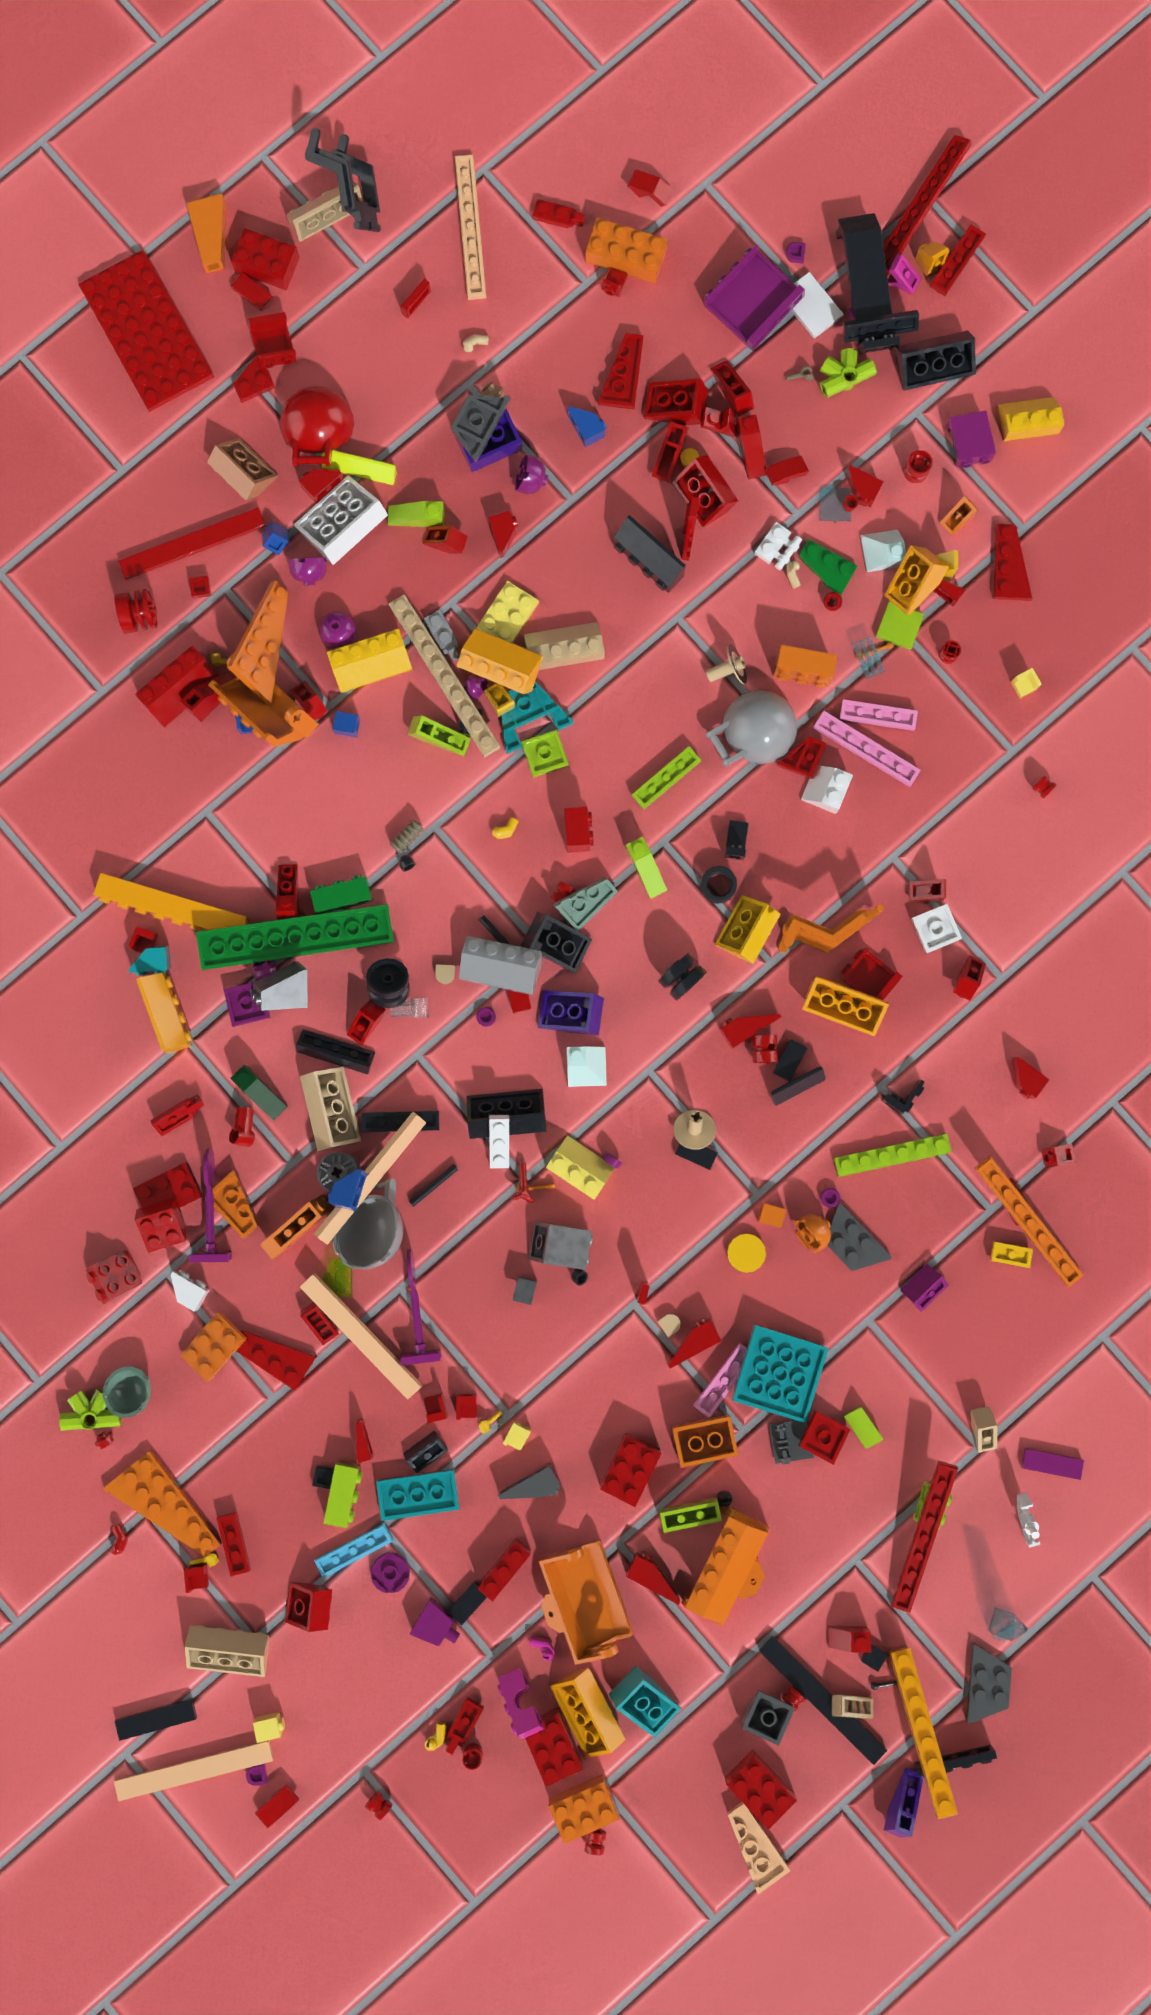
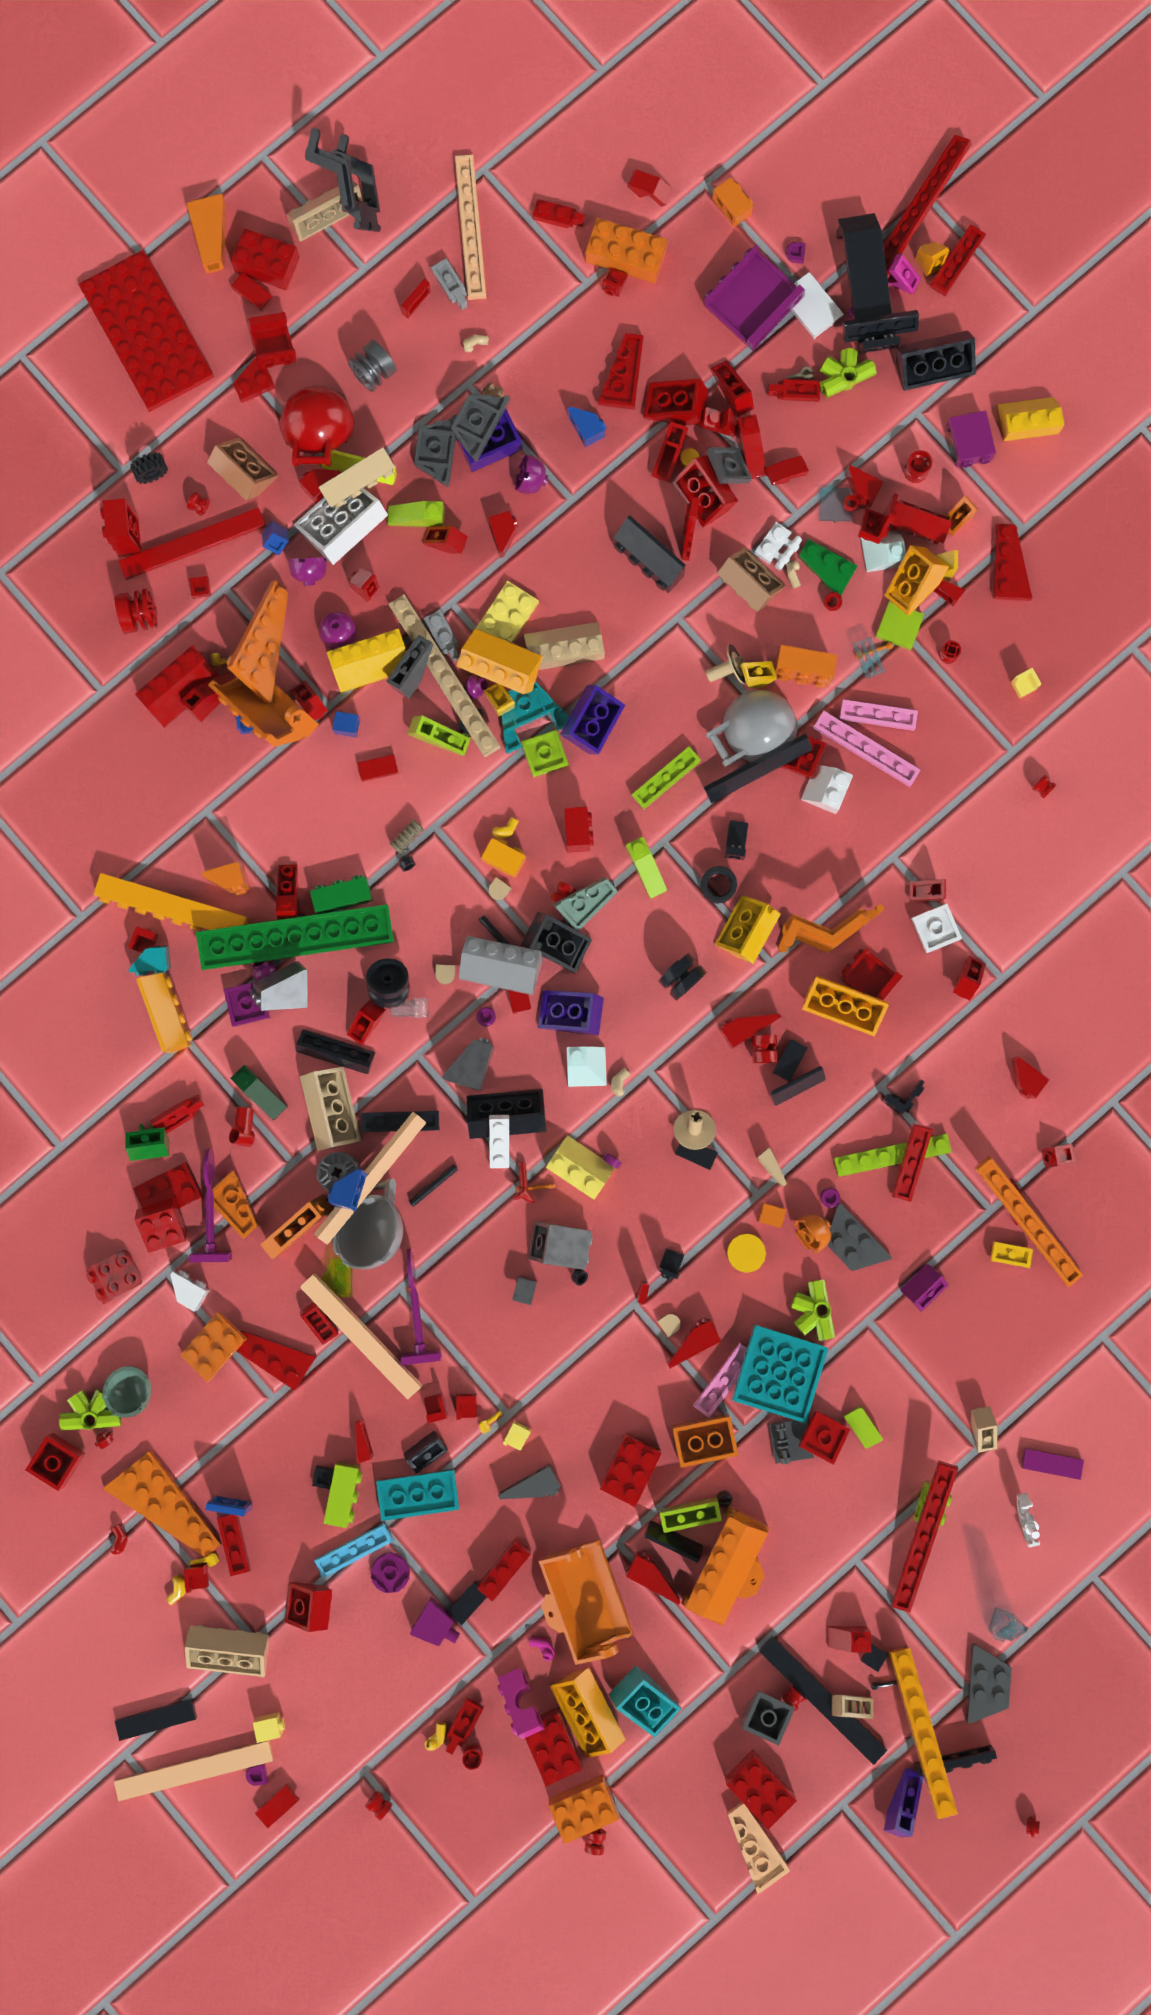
none -> red brick [25,1433,86,1491]
none -> red brick [100,498,142,557]
none -> green brick [125,1122,169,1161]
none -> black tyre [130,452,168,484]
none -> yellow arm [166,1575,186,1605]
none -> red wheel [187,492,210,516]
none -> orange slope [201,862,251,896]
none -> blue tile [205,1496,252,1516]
none -> tan brick [319,447,395,509]
none -> flat silver wheel [347,339,397,392]
none -> red slope [348,568,380,602]
none -> red tile [357,754,399,782]
none -> dark grey slope [386,635,433,699]
none -> dark grey wing [414,415,457,487]
none -> light grey hinge [430,258,468,310]
none -> flat silver slope [442,1038,495,1091]
none -> light orange brick [481,838,526,878]
none -> tan tile [489,877,512,901]
none -> dark purple brick [560,685,625,754]
none -> tan arm [611,1067,631,1097]
none -> black slope [644,1520,703,1563]
none -> black bracket [658,1248,684,1281]
none -> black tile [704,734,813,803]
none -> dark grey plate [706,447,752,484]
none -> orange brick [712,177,753,227]
none -> medium nougat slope [717,547,786,612]
none -> yellow slope [741,661,777,689]
none -> tan slope [757,1147,787,1186]
none -> red hinge [768,379,820,402]
none -> lime piece [791,1279,835,1341]
none -> red bracket [858,493,900,544]
none -> red brick [891,500,953,544]
none -> red tile [891,1123,933,1202]
none -> red plate [1026,1816,1040,1838]

